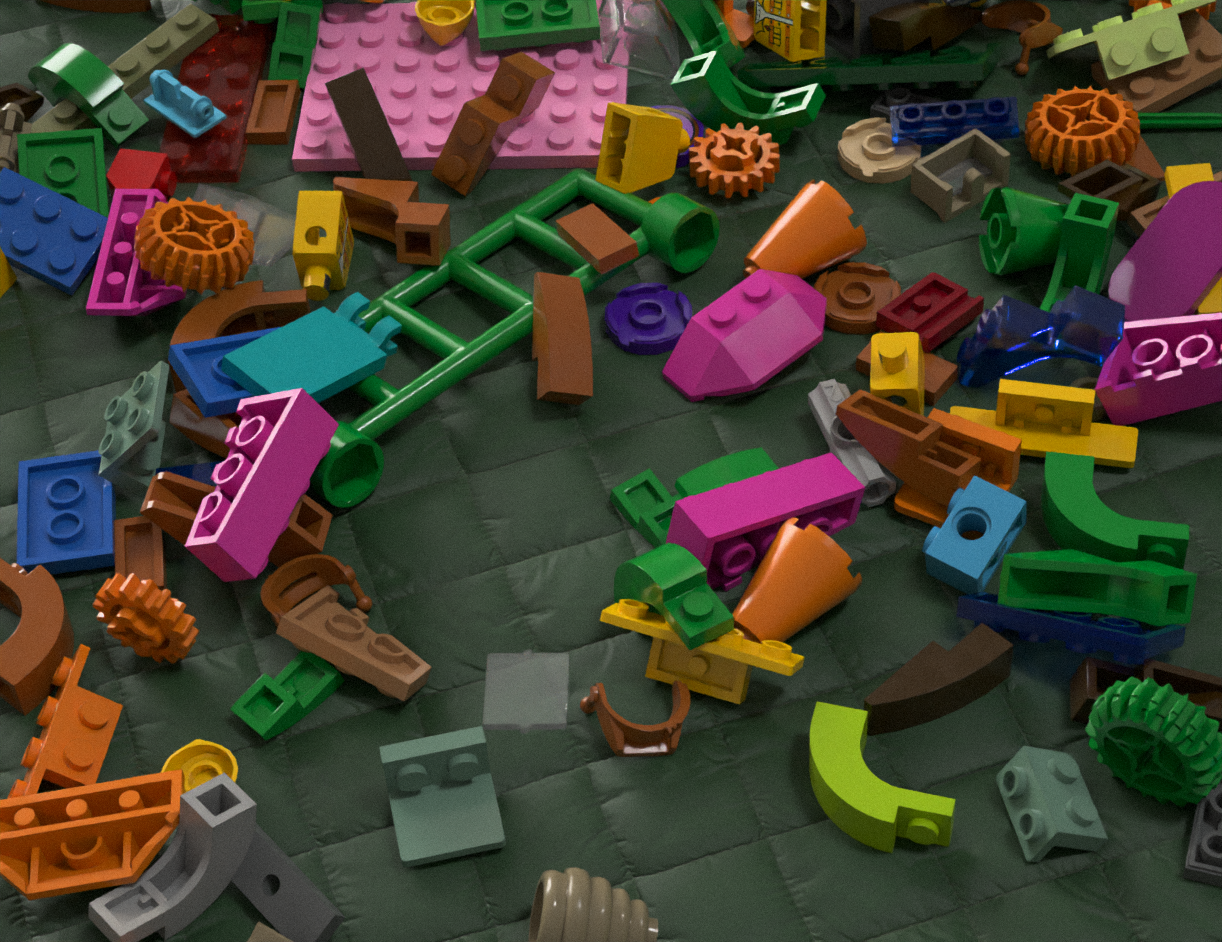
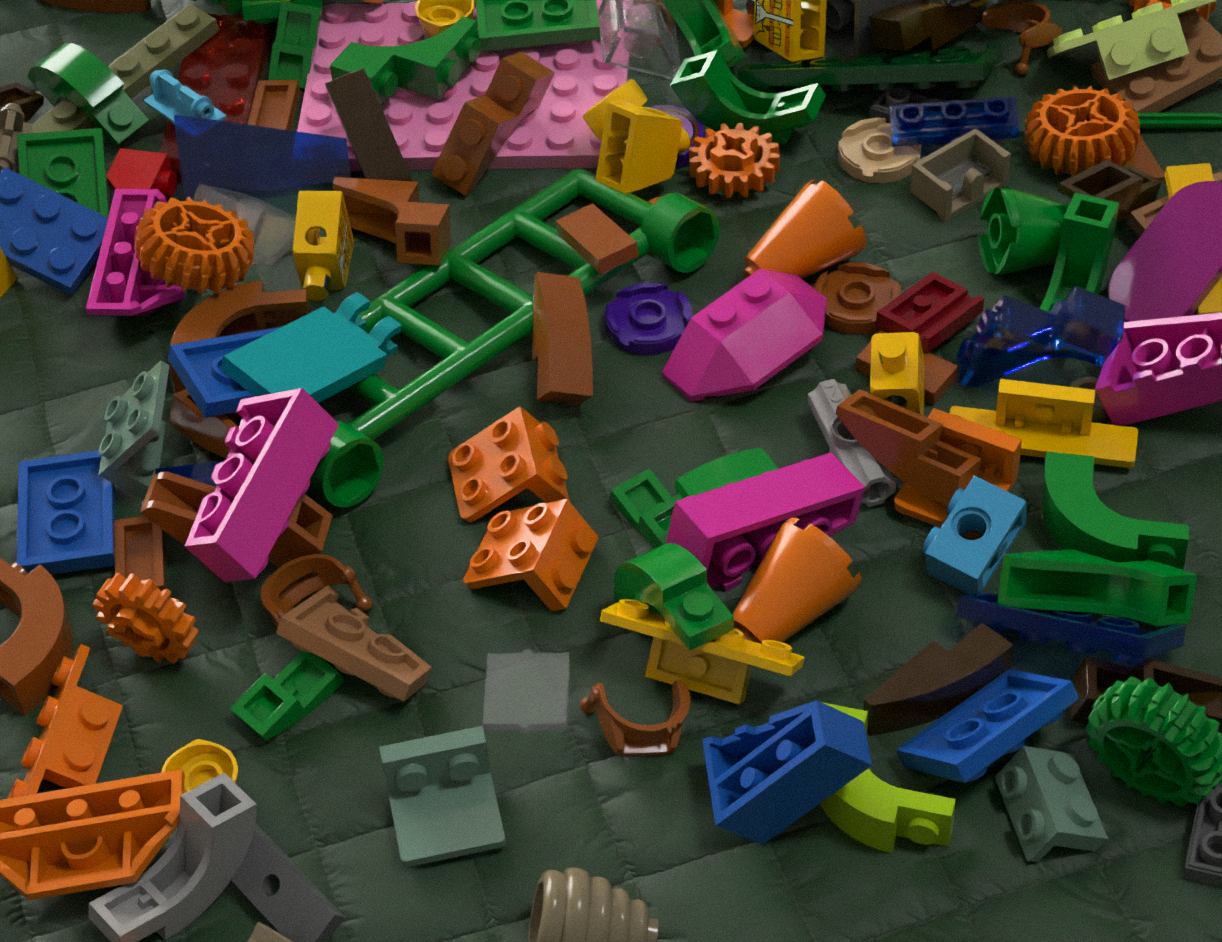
none -> clear blue wing [174,115,352,198]
none -> green arch [330,16,481,105]
none -> orange bracket [448,406,570,523]
none -> orange bracket [463,499,599,611]
none -> yellow hat [583,79,648,139]
none -> blue wedge [702,700,872,845]
none -> blue plate [896,669,1080,783]

